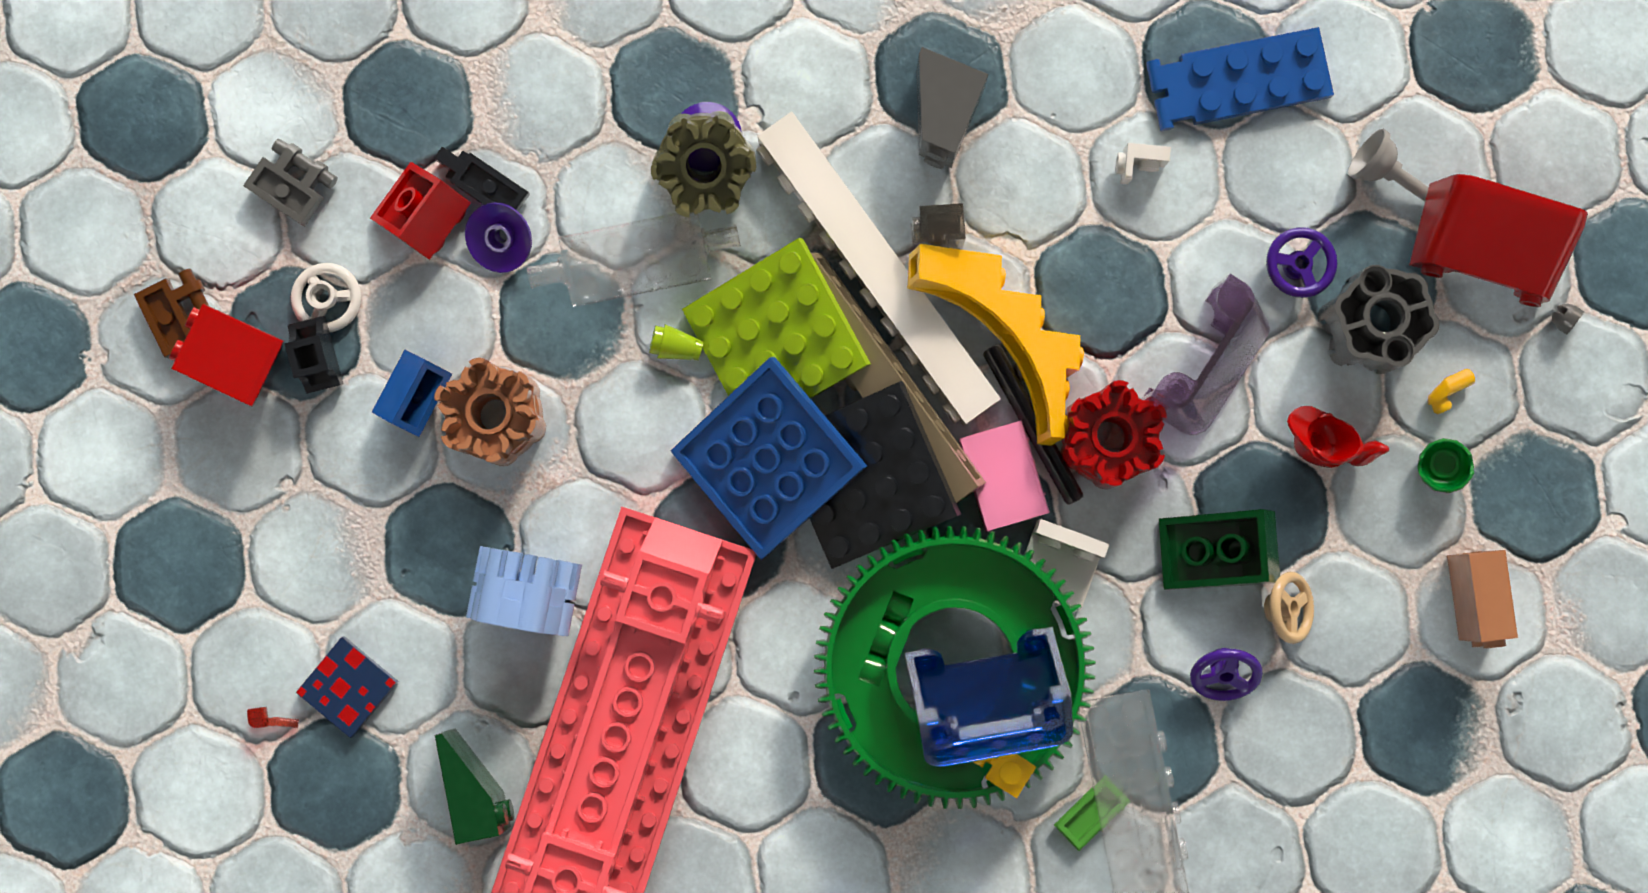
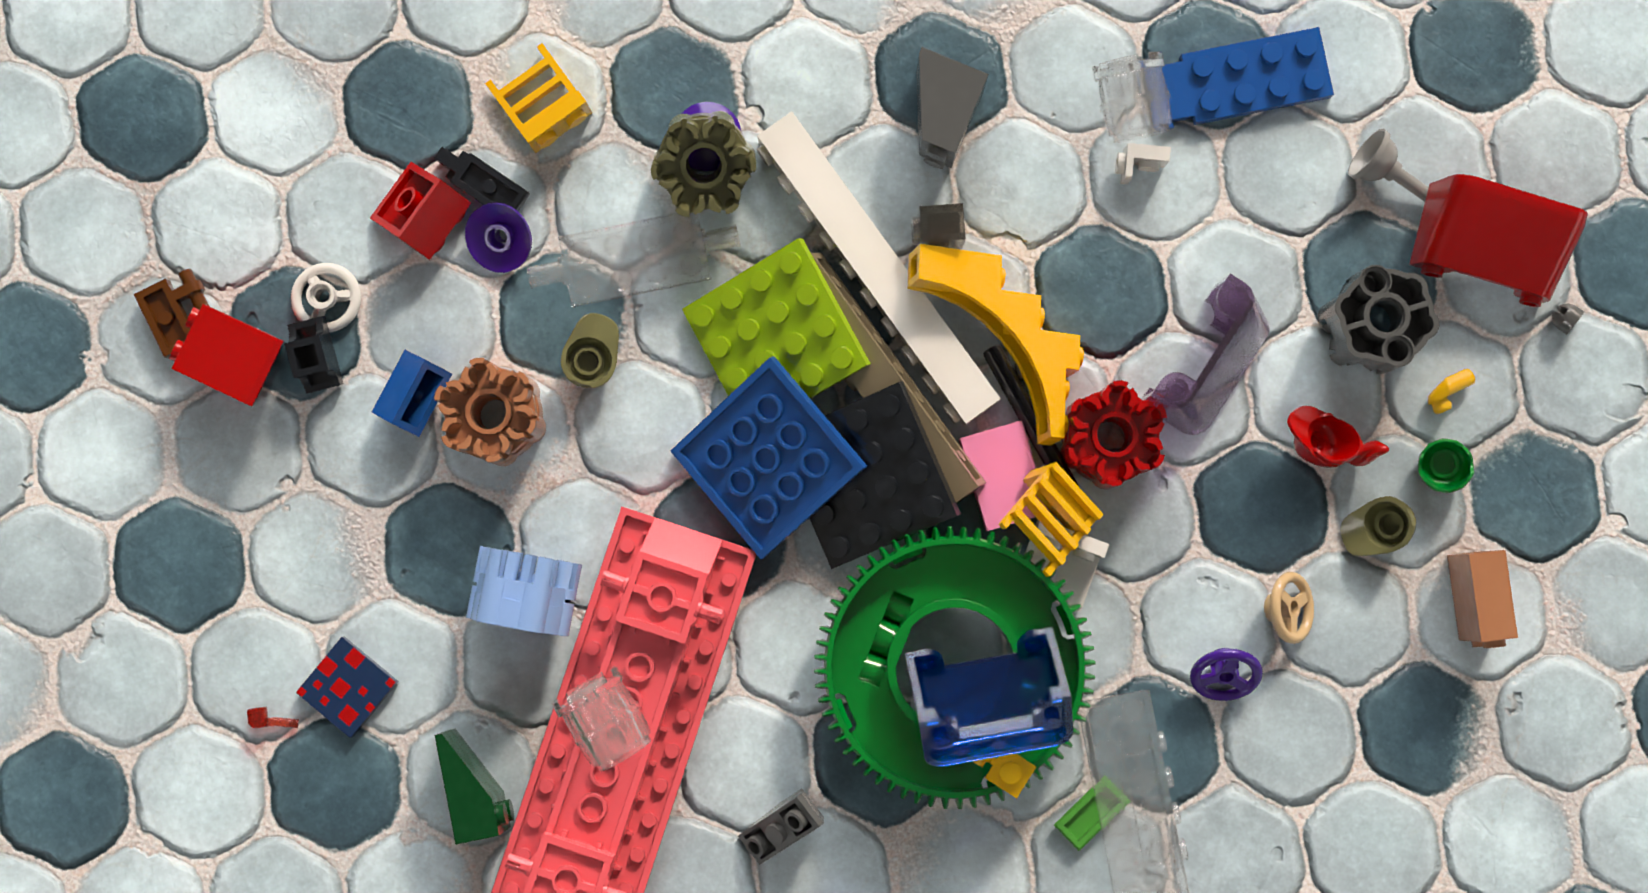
dark grey plate [243,139,338,227] -> none
lime cone [649,324,703,361] -> none
dark green slope [1159,509,1280,590] -> none
dark purple piece [1266,227,1338,298] -> none
none -> yellow plate [485,43,592,154]
none -> clear piece [551,666,651,771]
none -> olive piece [561,313,619,388]
none -> dark grey slope [738,788,824,865]
none -> yellow plate [998,462,1104,577]
none -> clear piece [1092,51,1172,143]
none -> olive piece [1340,496,1416,556]

